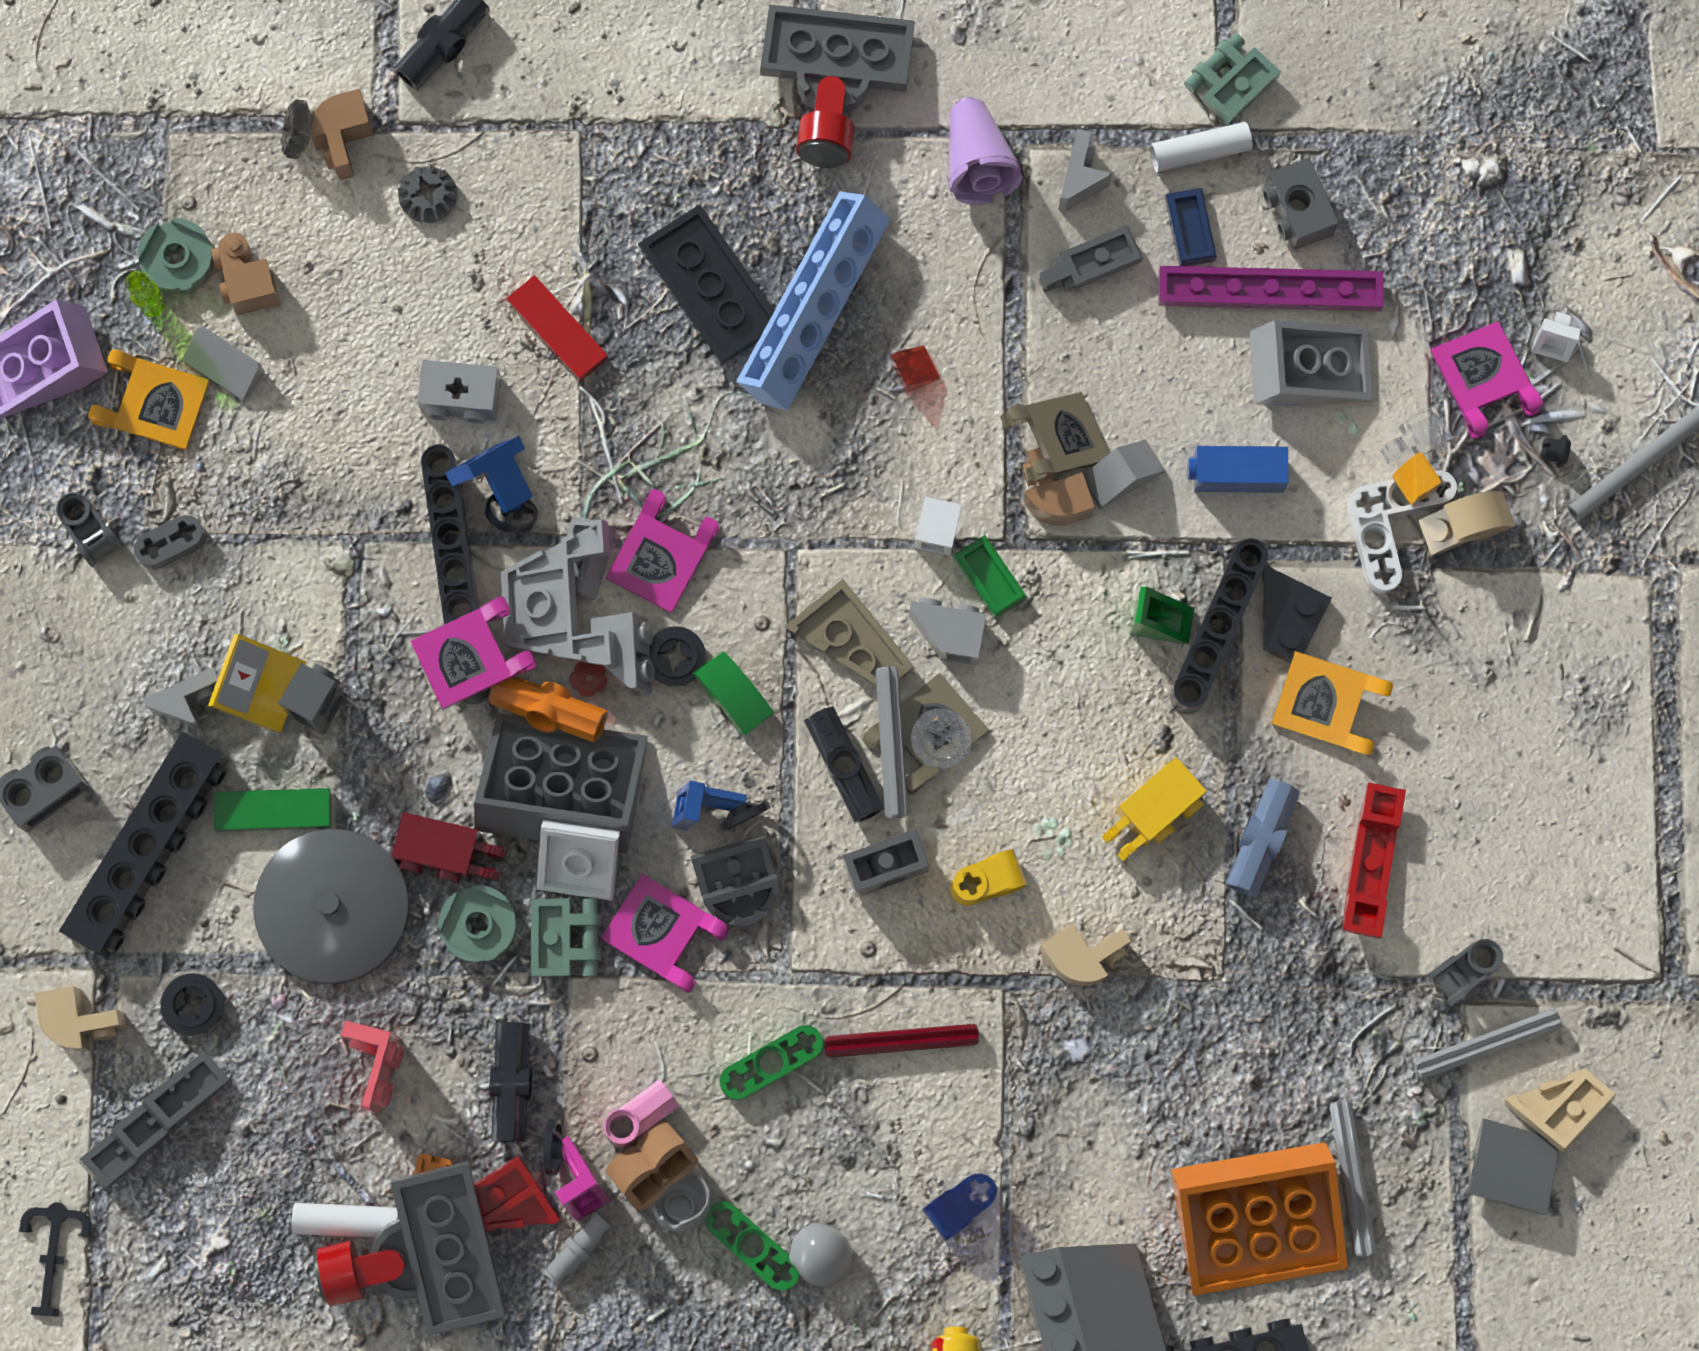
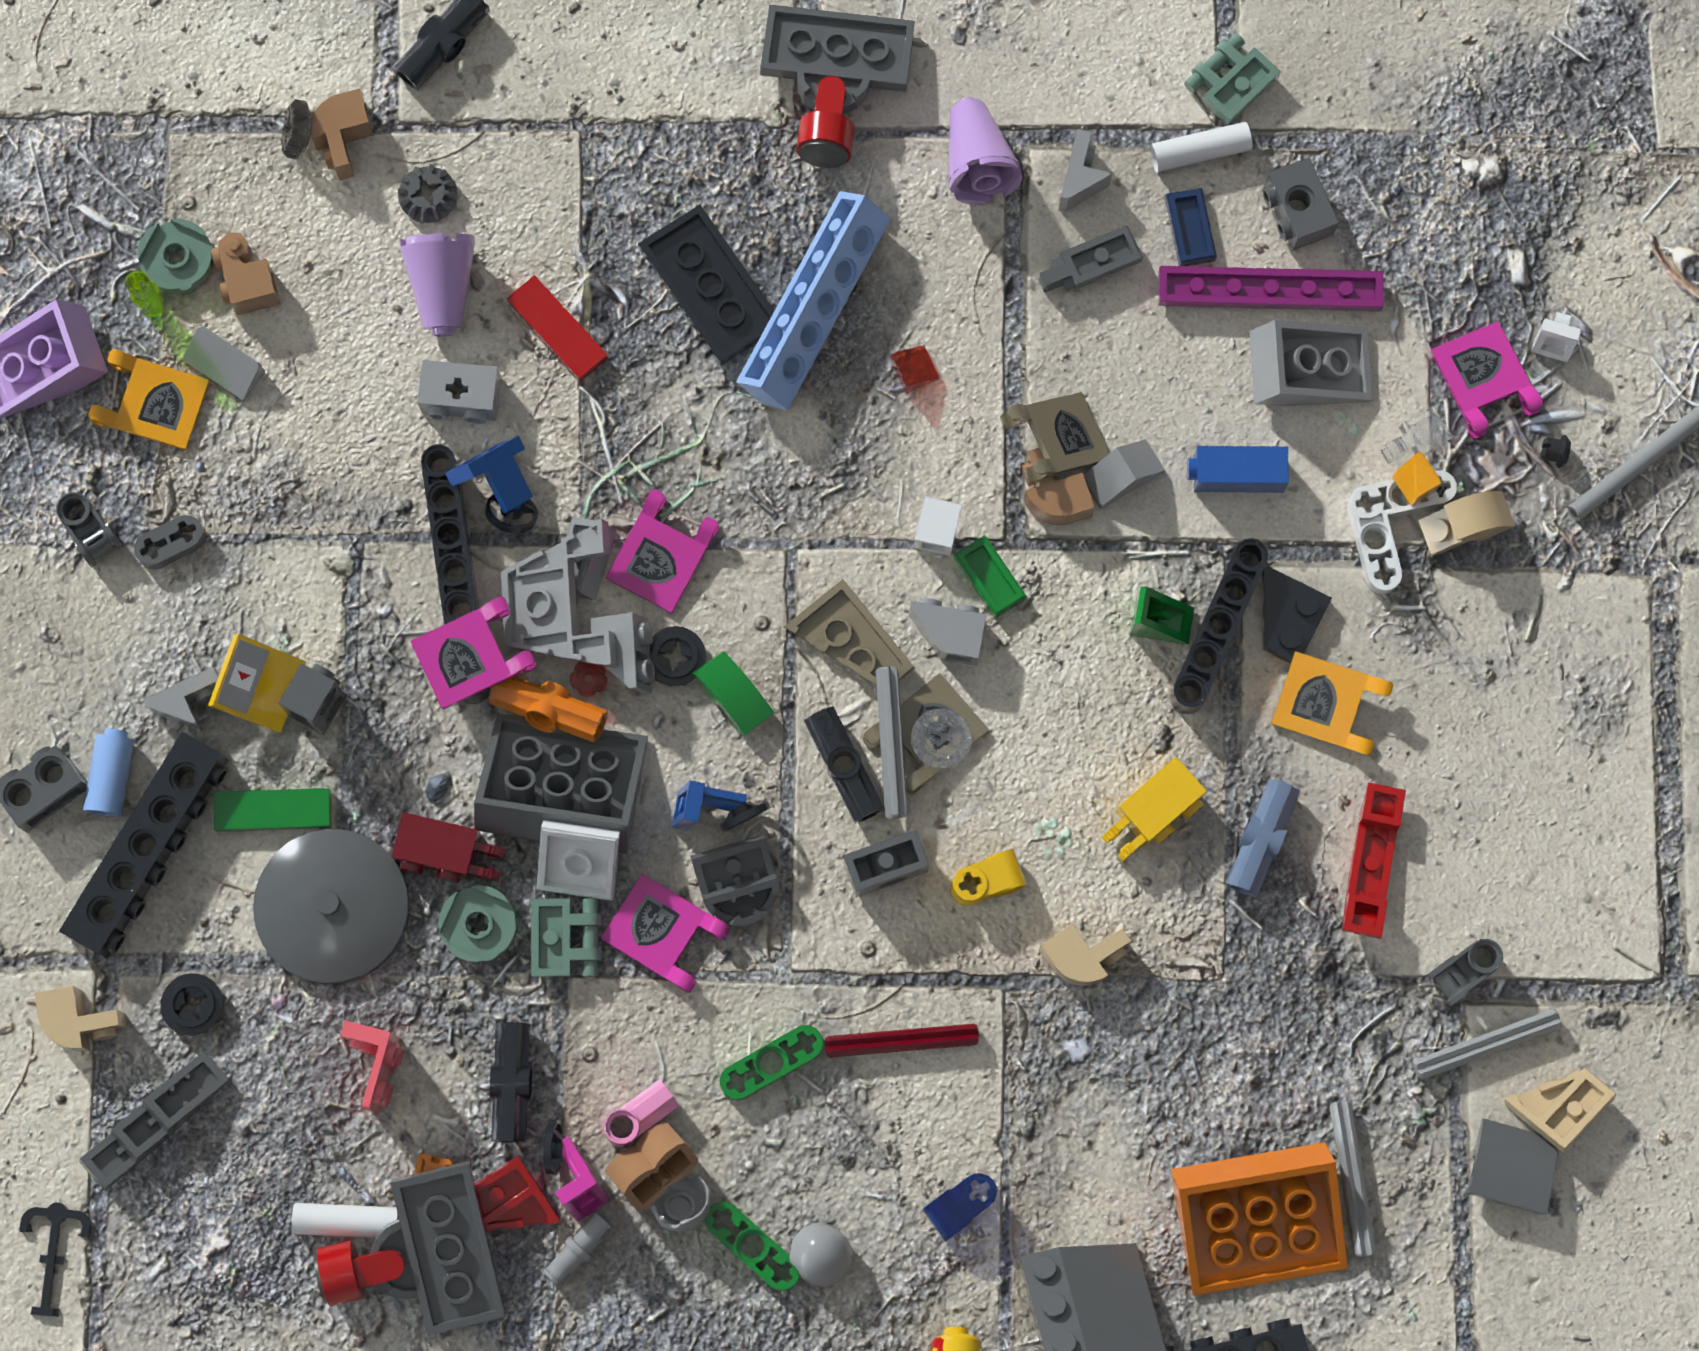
none -> light blue brick [83,728,134,817]
none -> lavender cone [399,233,475,337]

